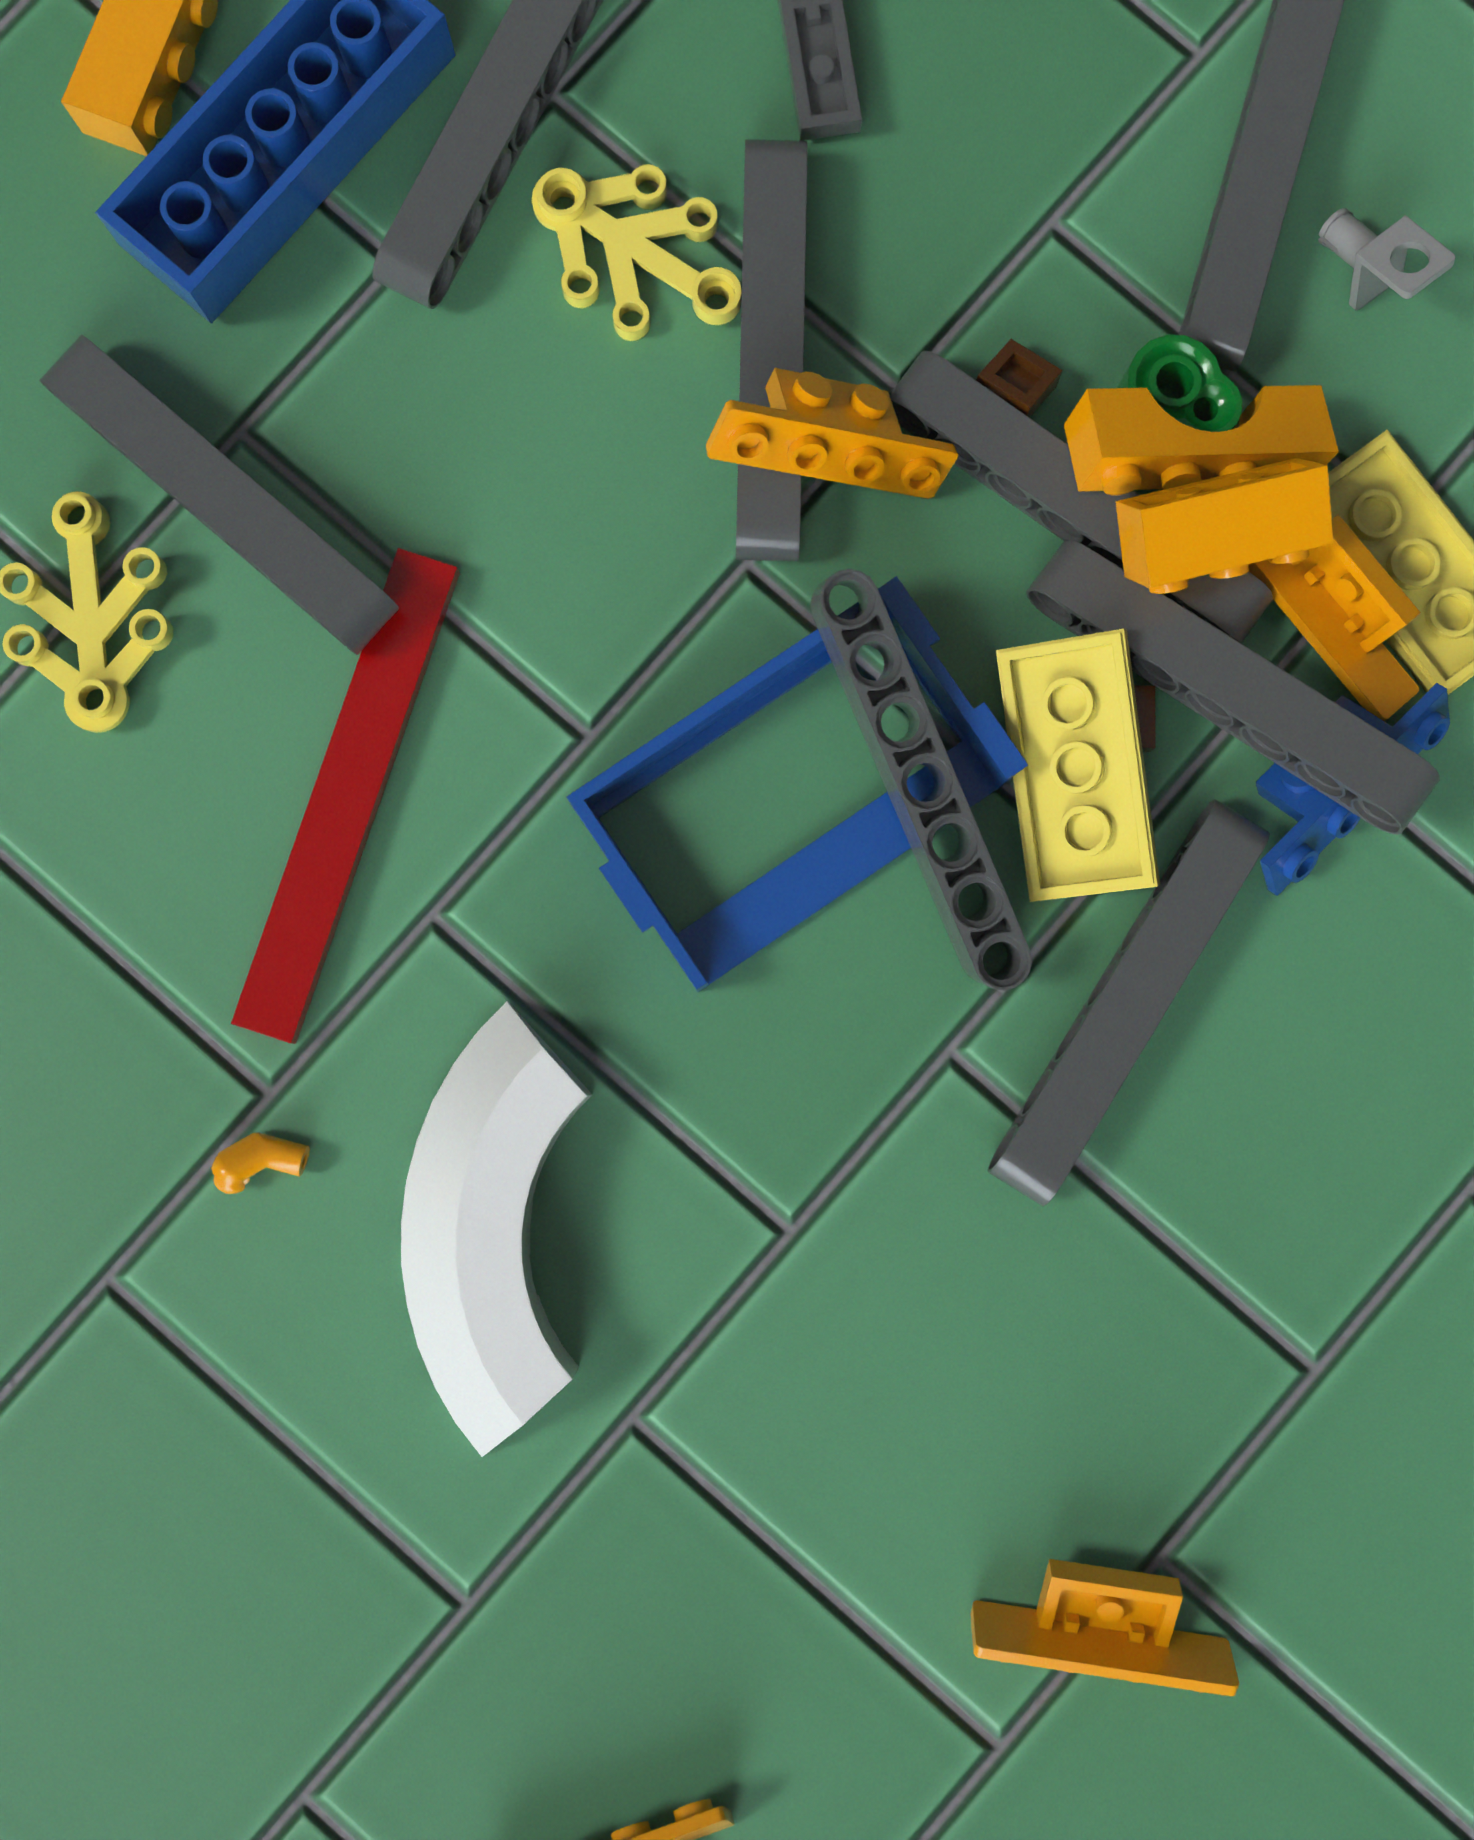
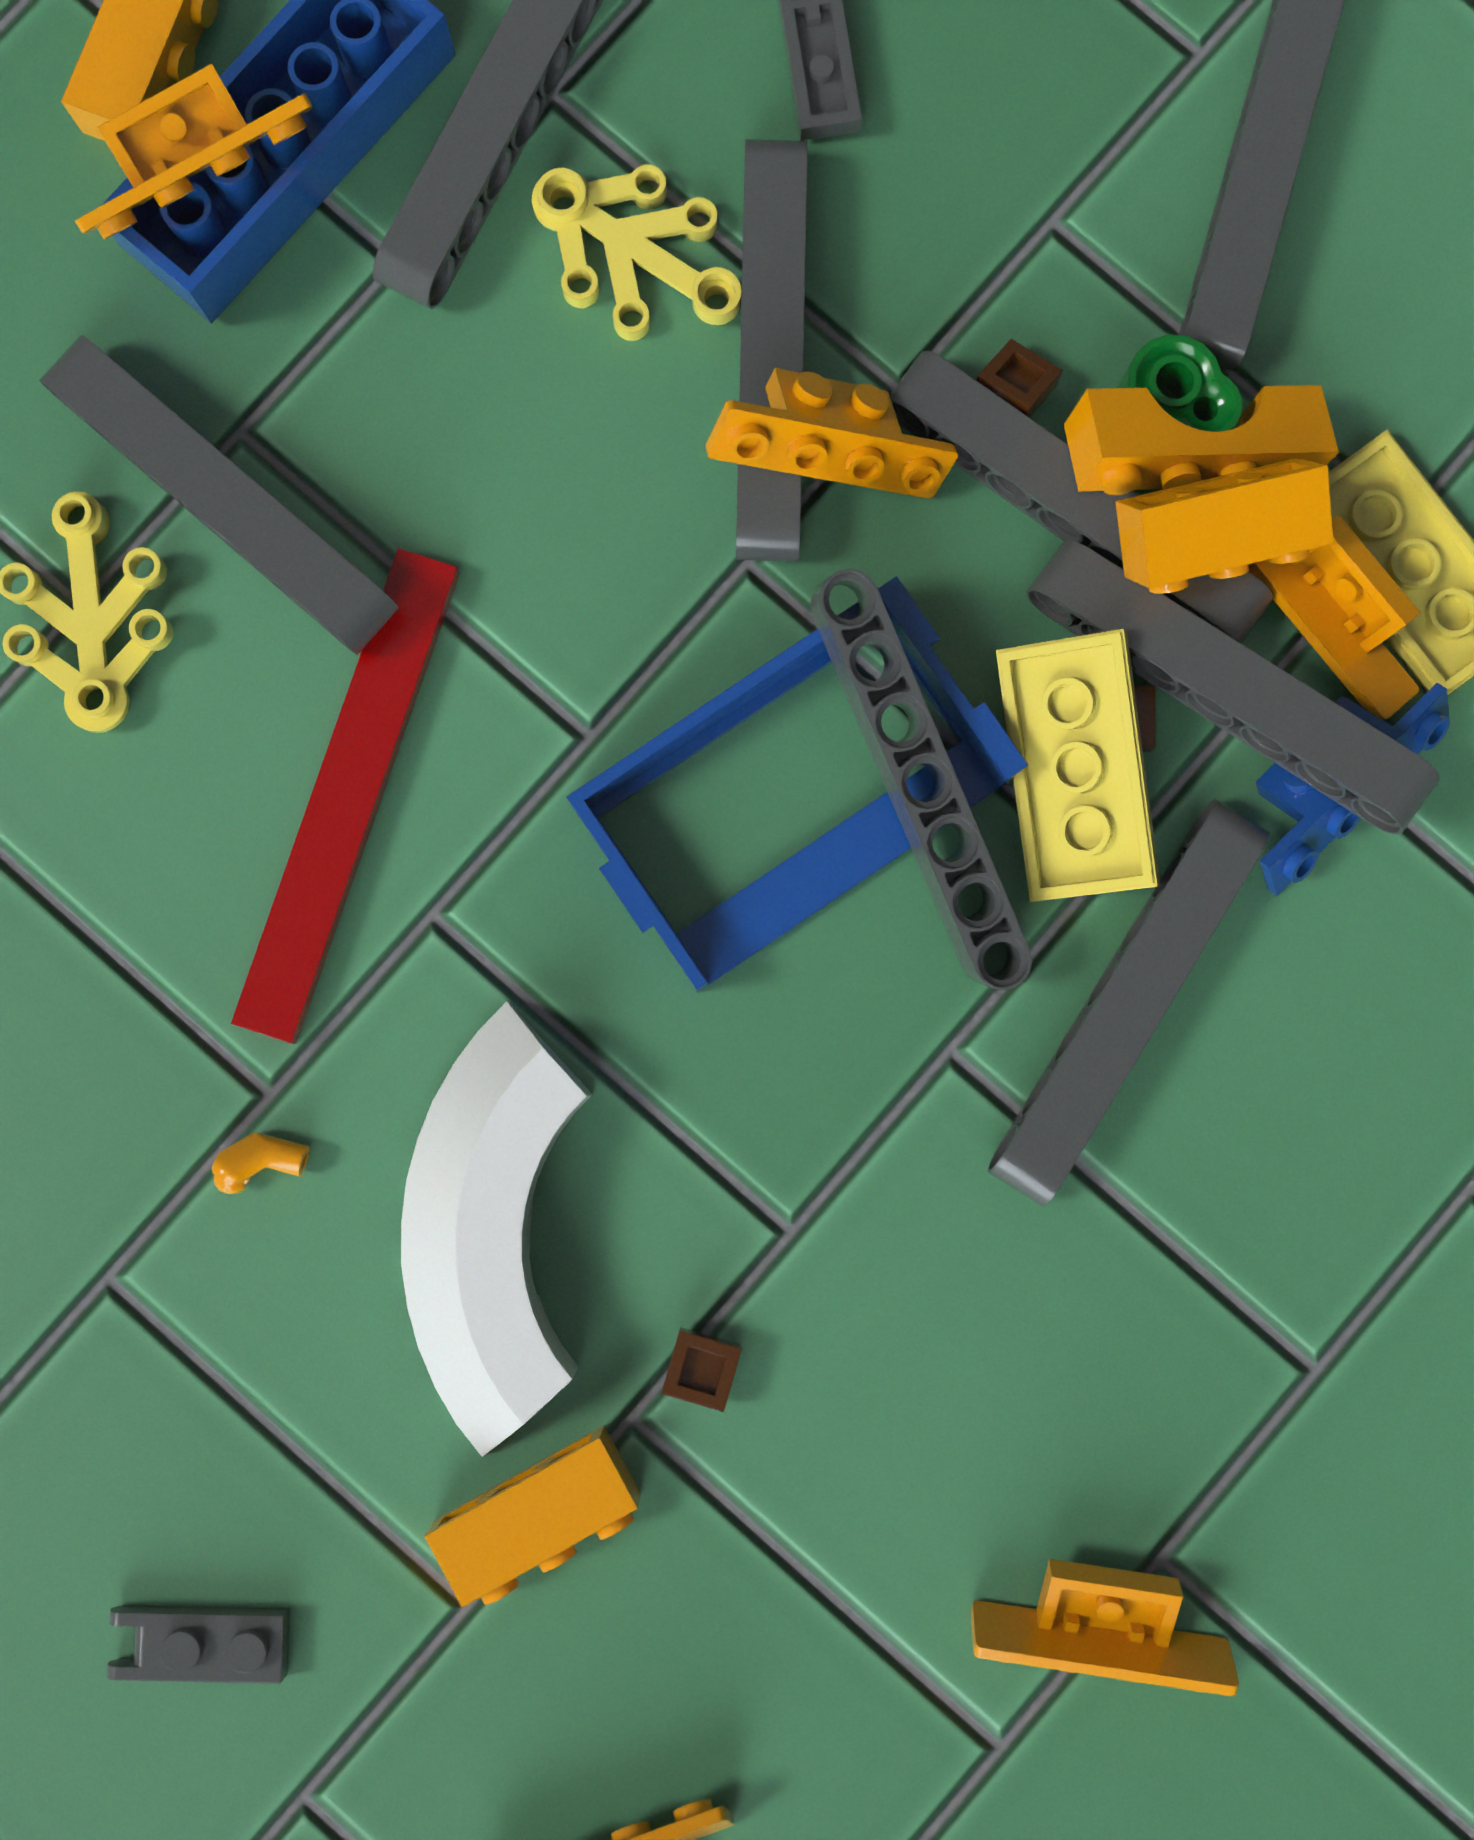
light grey bracket [1318,208,1455,311] -> none
none -> light orange bracket [75,64,312,240]
none -> dark grey hinge [107,1605,289,1684]
none -> light orange brick [424,1425,641,1608]
none -> reddish brown plate [661,1327,742,1412]

